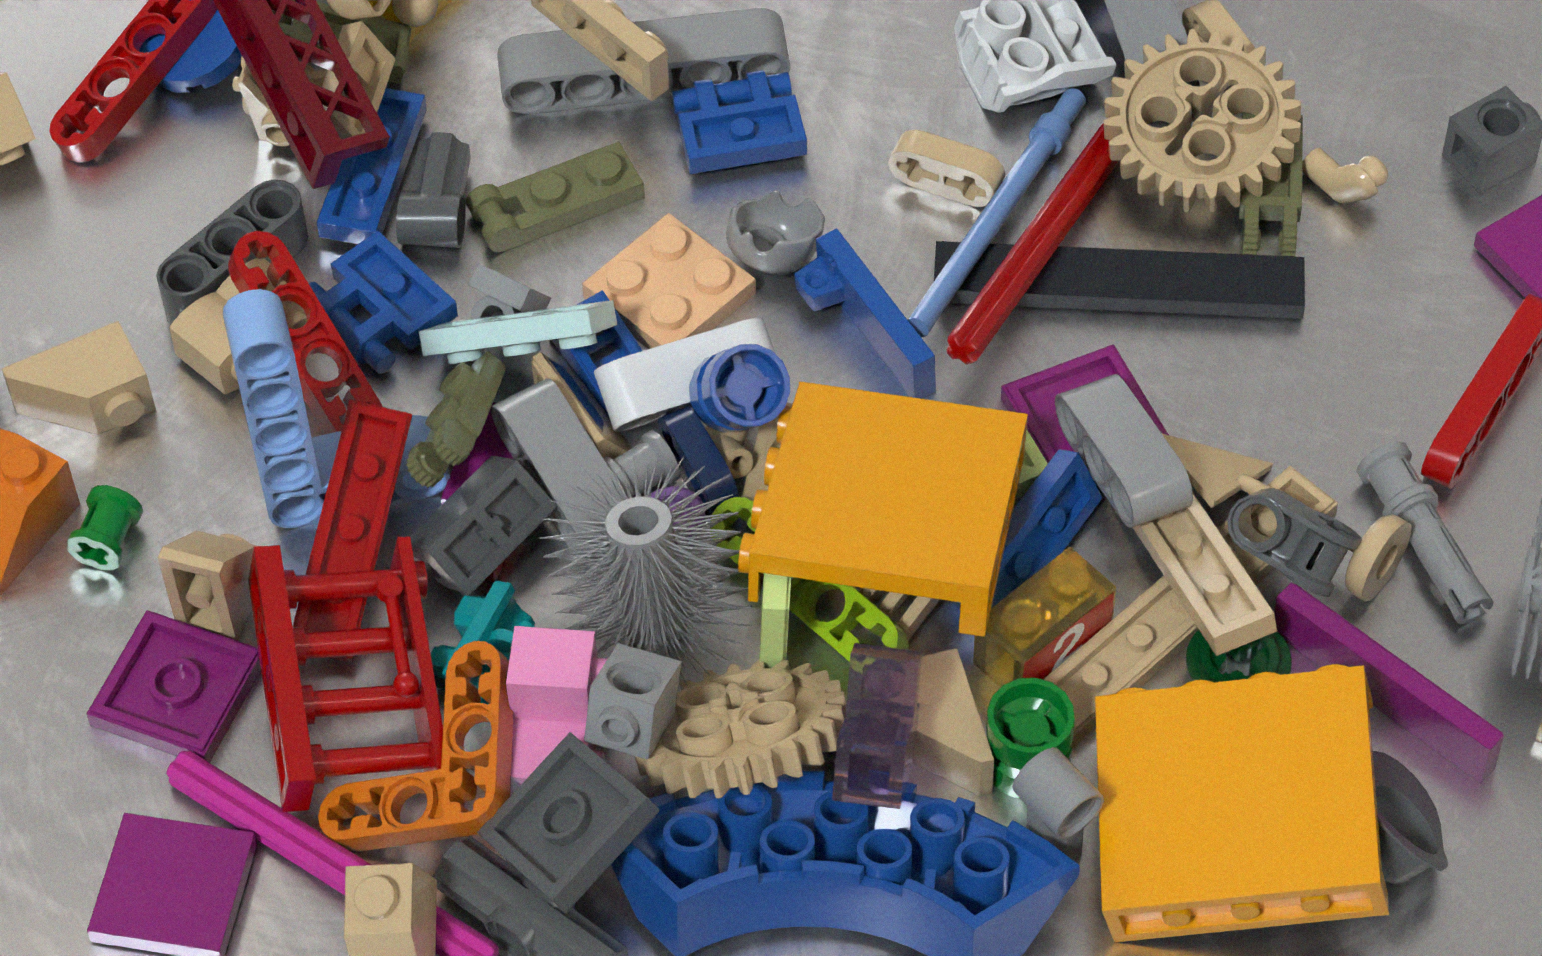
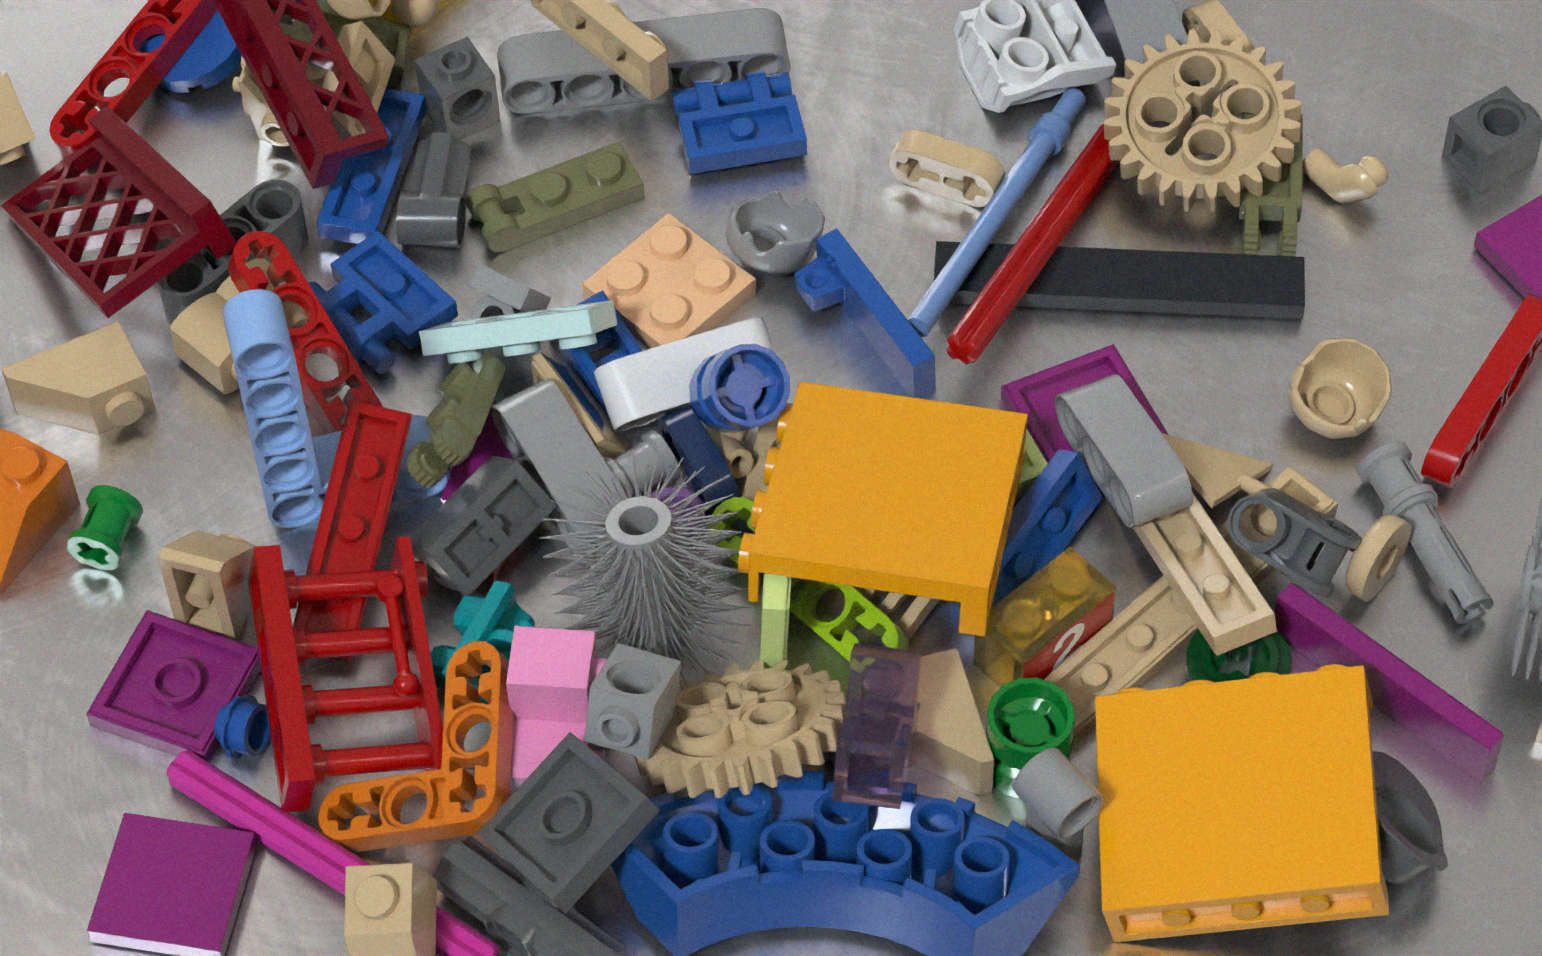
none -> dark red fence [0,106,237,318]
none -> blue plate [214,695,271,759]
none -> dark grey brick [414,36,501,140]
none -> tan hair [1288,338,1392,440]

